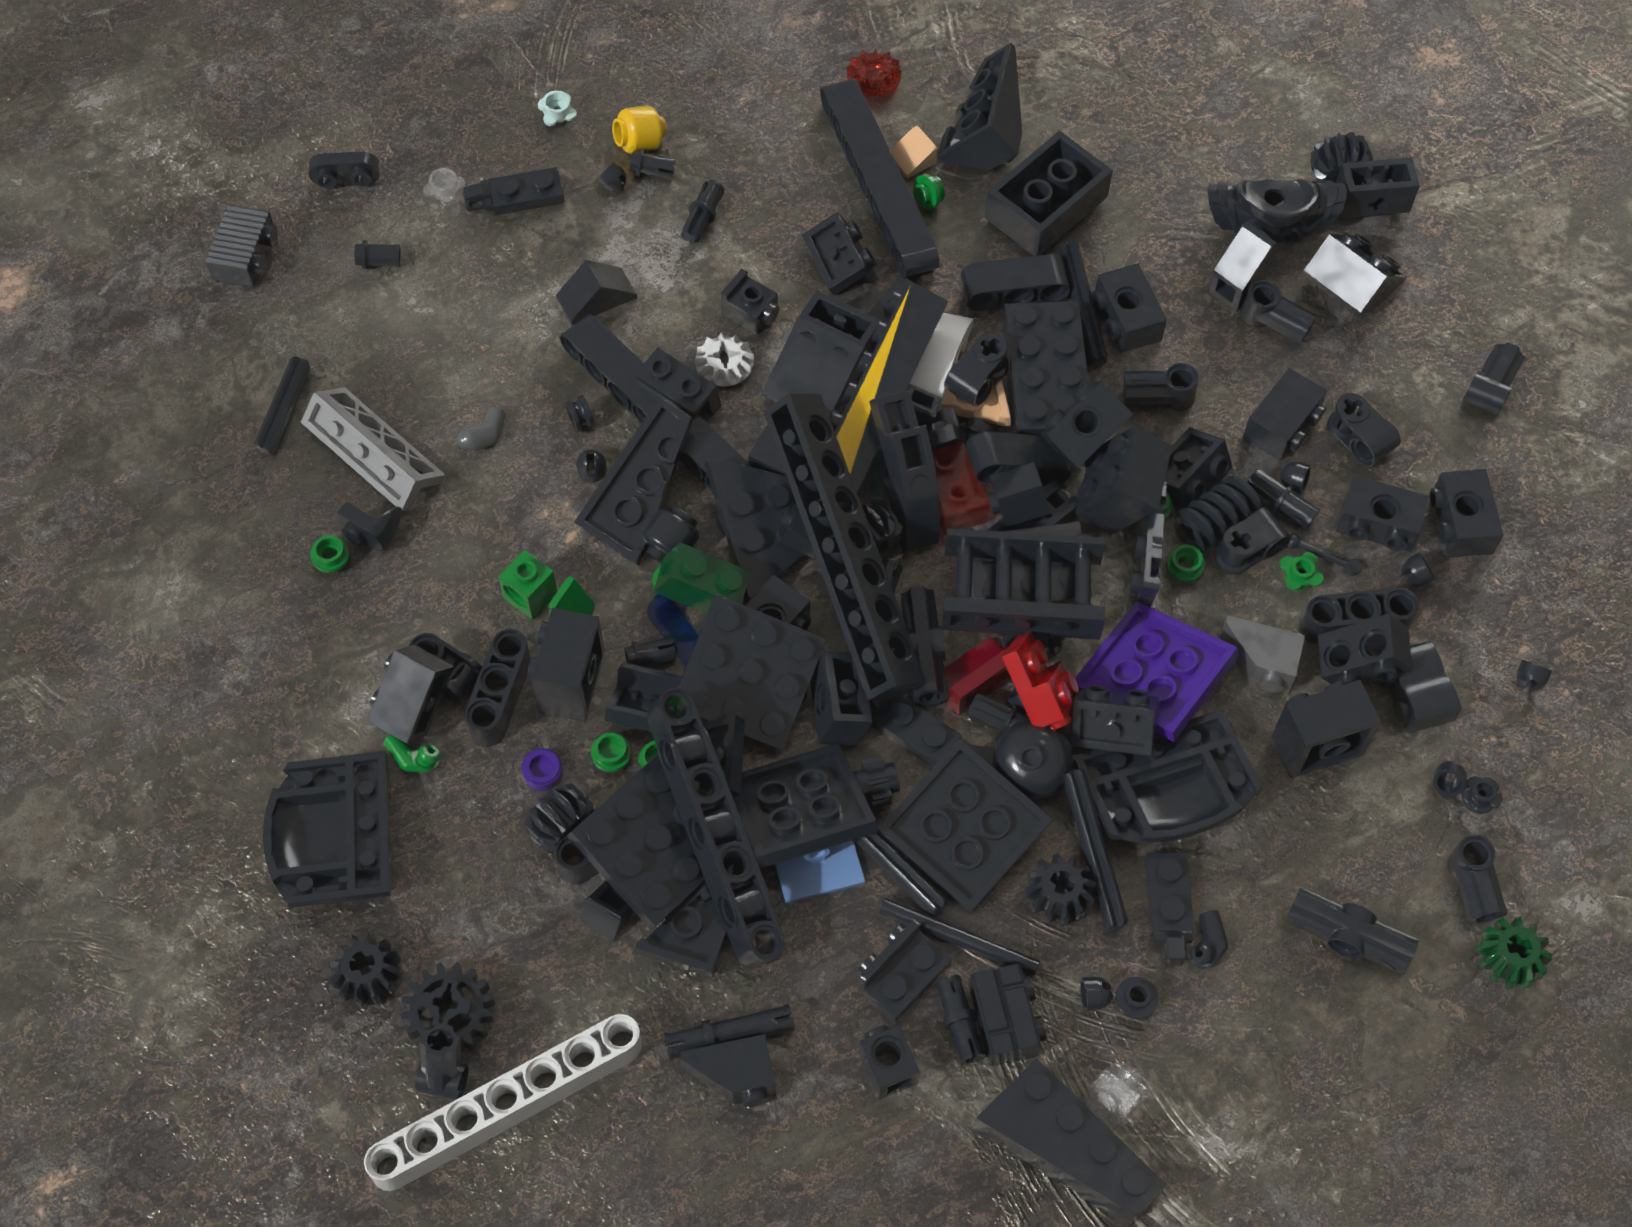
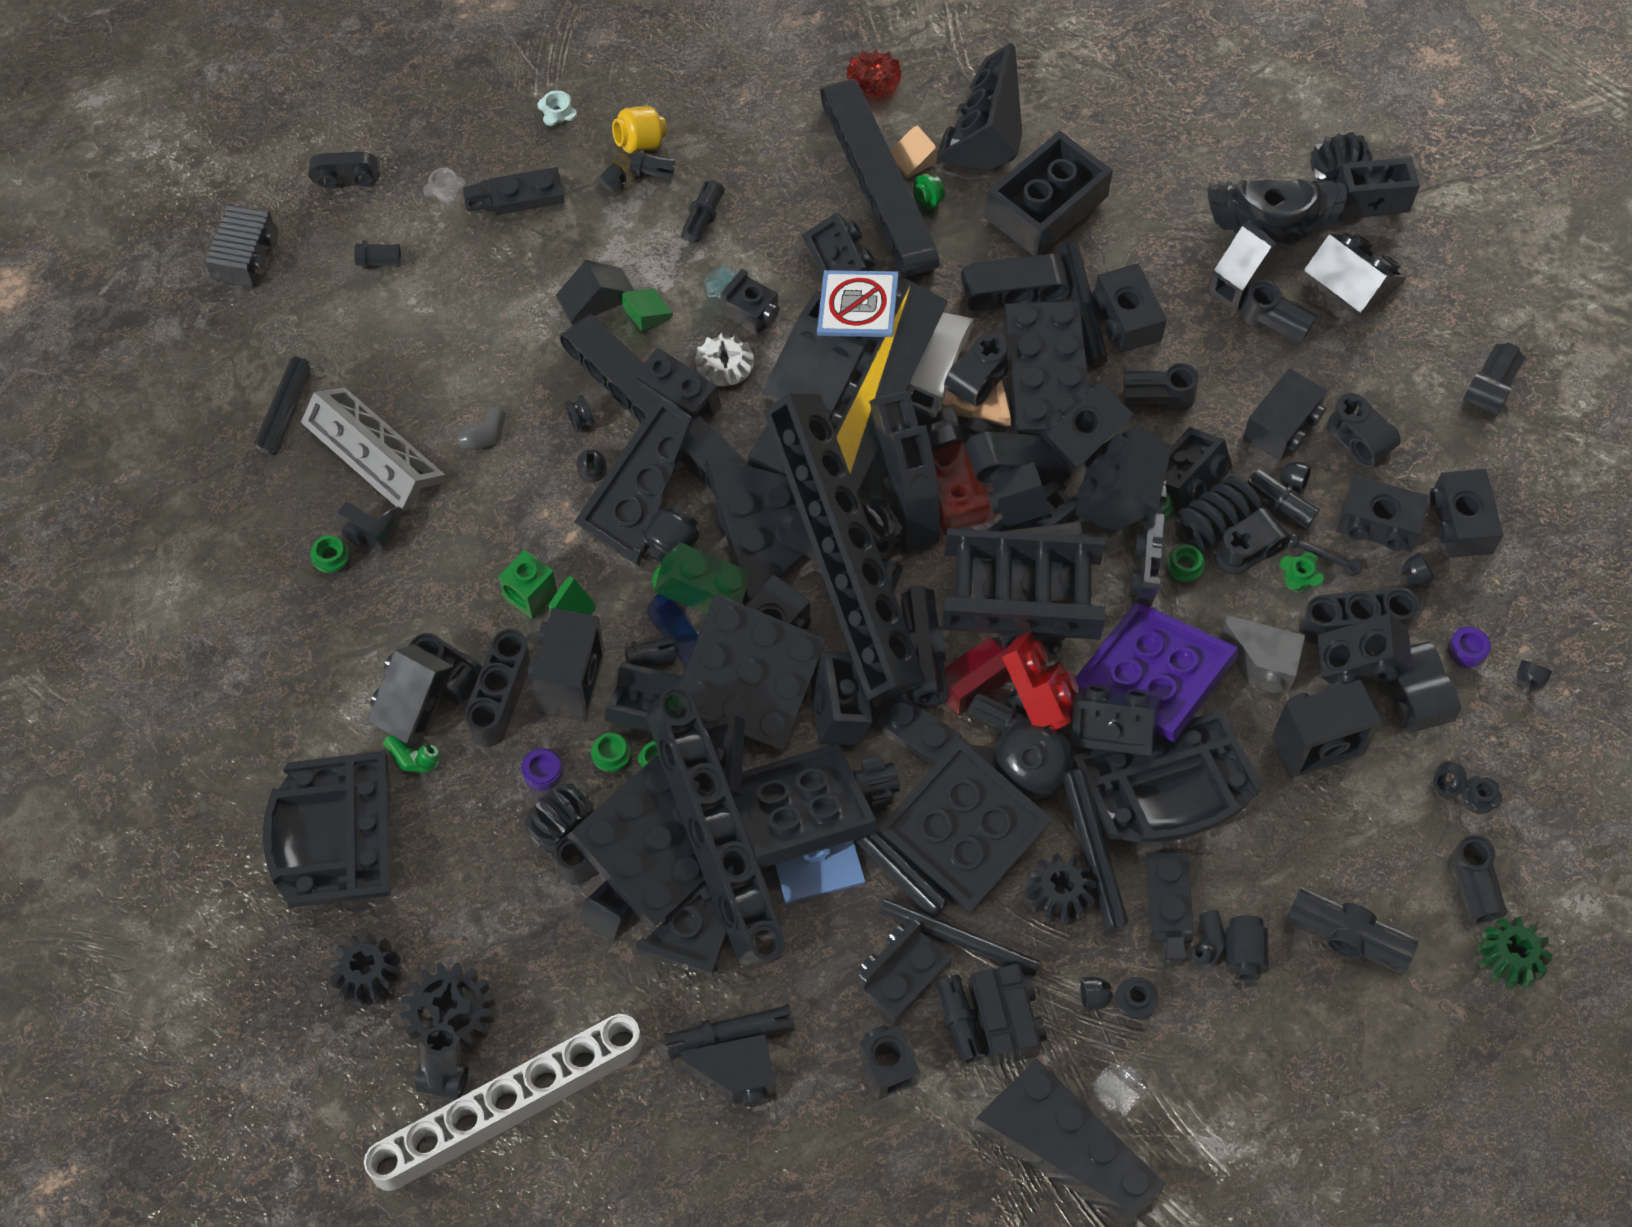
none -> green slope [622,288,673,333]
none -> clear light blue plate [704,265,737,298]
none -> piece [817,270,899,337]
none -> black brick [1225,915,1269,981]
none -> dark purple tile [1448,626,1491,668]

